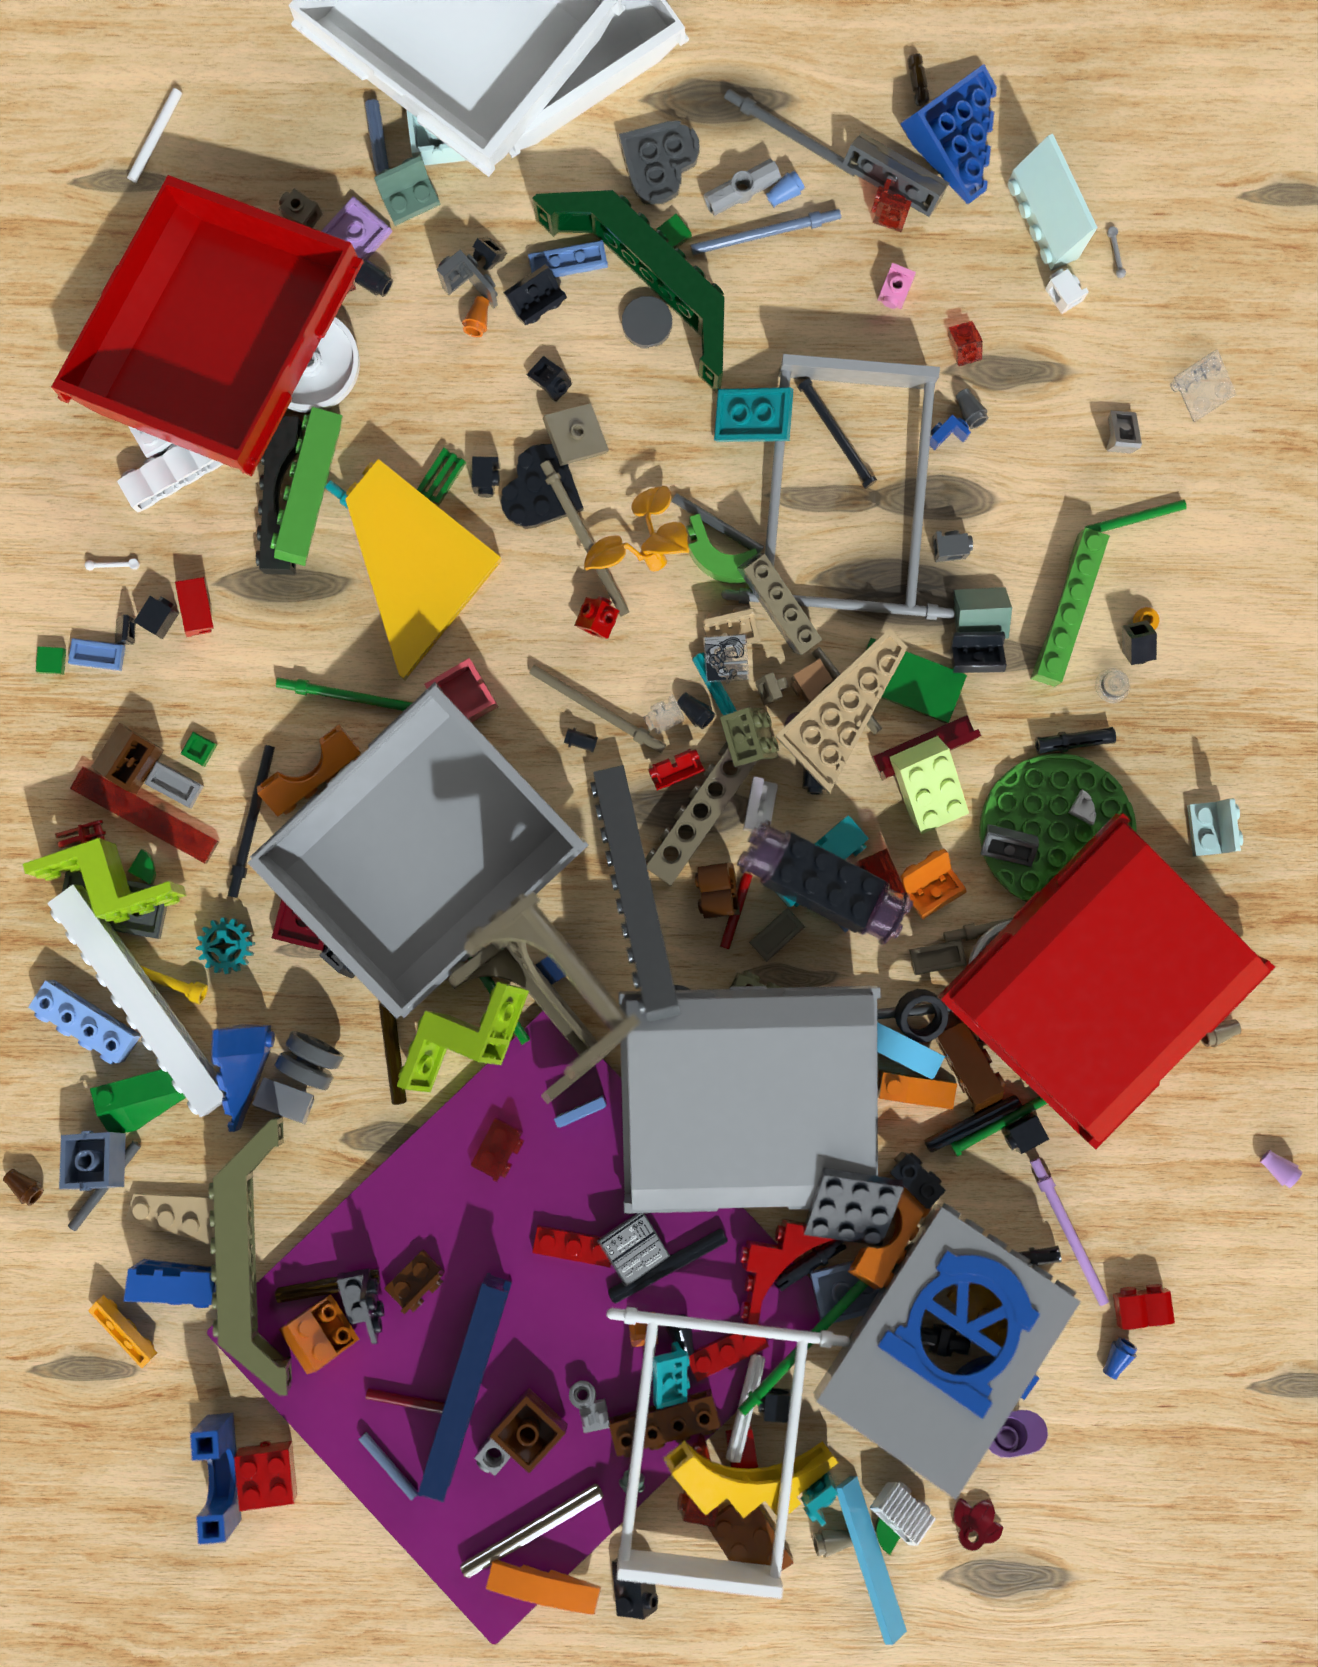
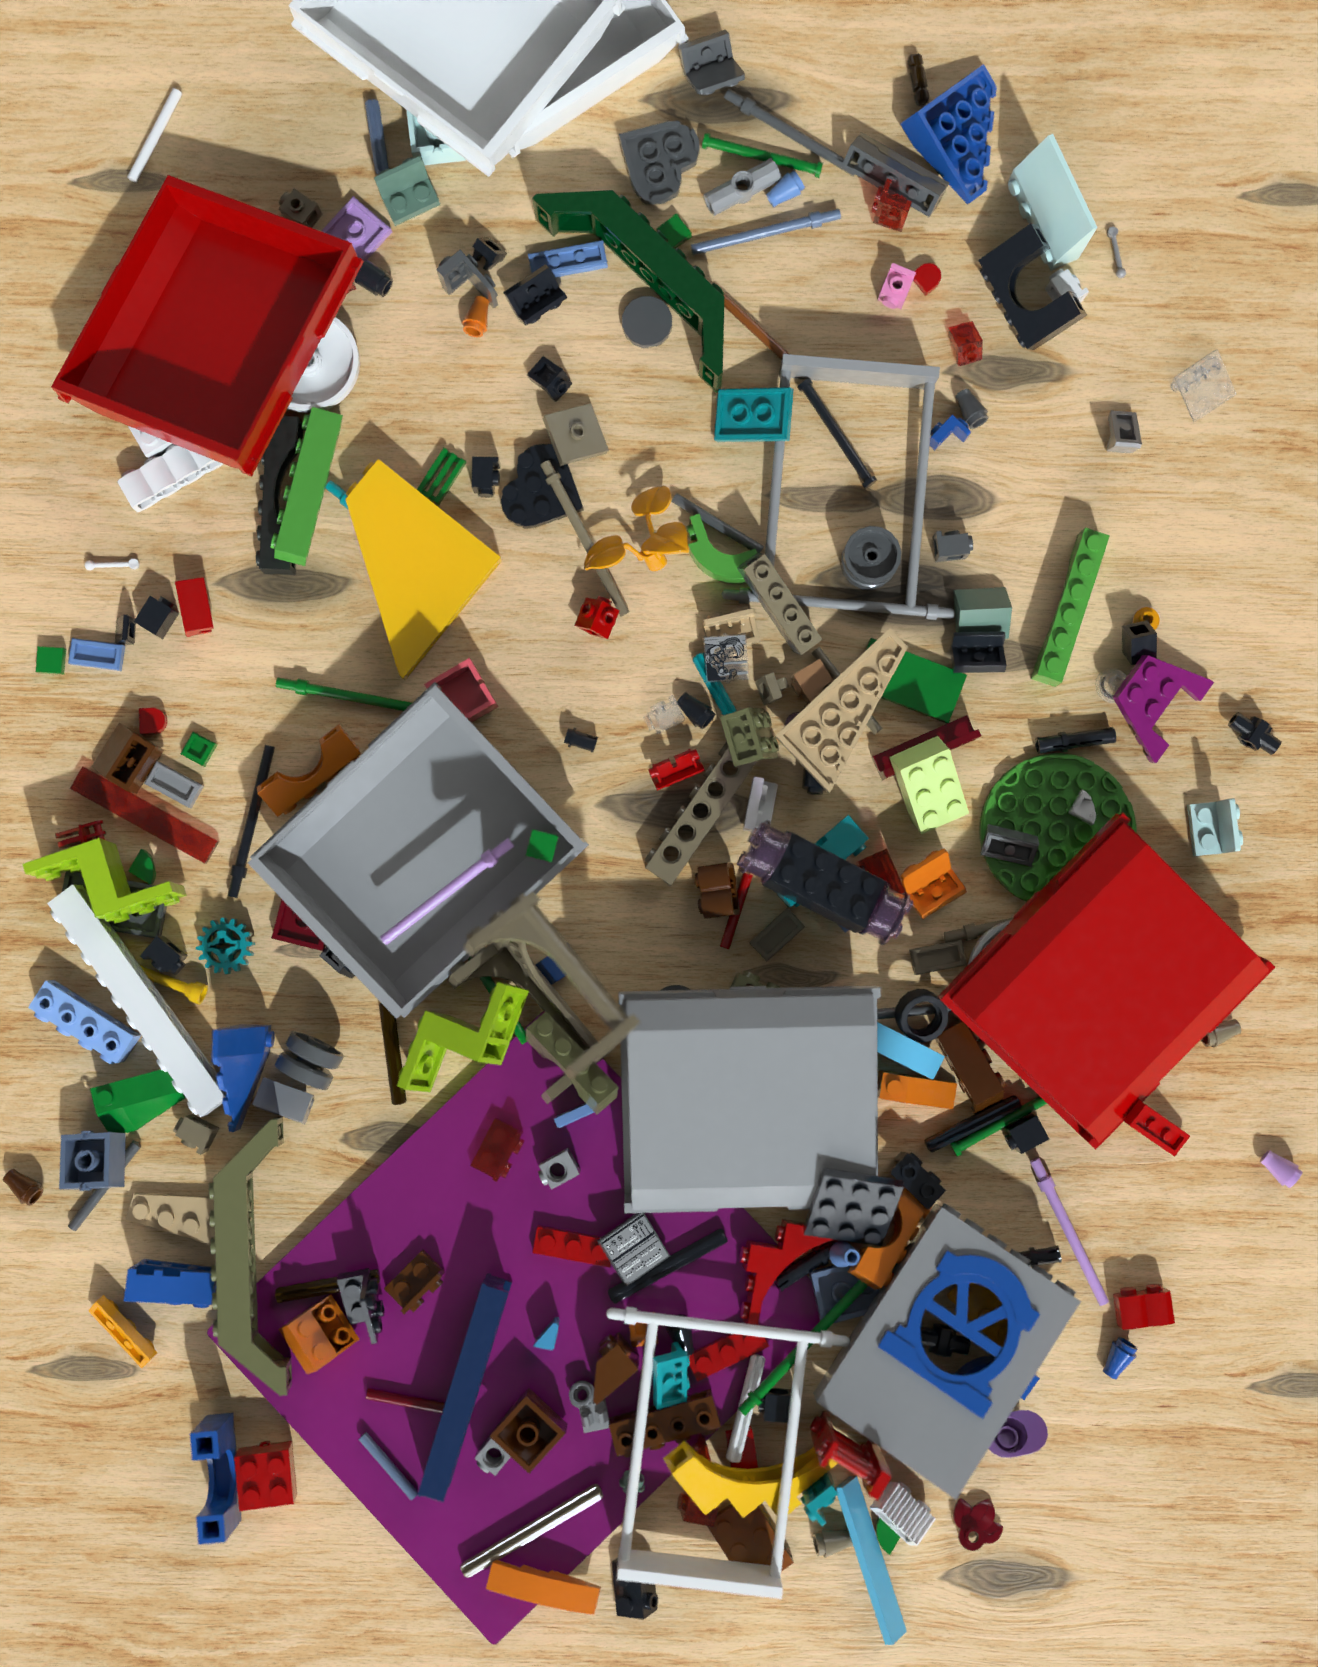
dark tan bar [529,665,666,754] -> none
dark grey brick [590,765,681,1022] -> none
green bar [1084,499,1187,532] -> none
none -> red tile [139,708,168,735]
none -> black brick [140,936,188,975]
none -> dark tan brick [173,1114,219,1155]
none -> lavender bar [380,838,514,945]
none -> green tile [525,829,559,862]
none -> olive arch [526,1012,618,1114]
none -> dark azure slope [533,1317,560,1350]
none -> light grey brick [538,1147,581,1190]
none -> reddish brown slope [593,1332,639,1405]
none -> dark grey bracket [678,29,745,95]
none -> green bar [702,133,823,178]
none -> dark orange bar [723,292,789,360]
none -> red fence [809,1411,892,1501]
none -> medium blue cone [829,1241,860,1268]
none -> dark grey wheel [841,526,902,590]
none -> red tile [913,263,942,296]
none -> black arch [978,223,1087,350]
none -> magenta wing [1113,655,1214,763]
none -> red plate [1123,1100,1190,1157]
none -> black axle [1228,712,1282,755]

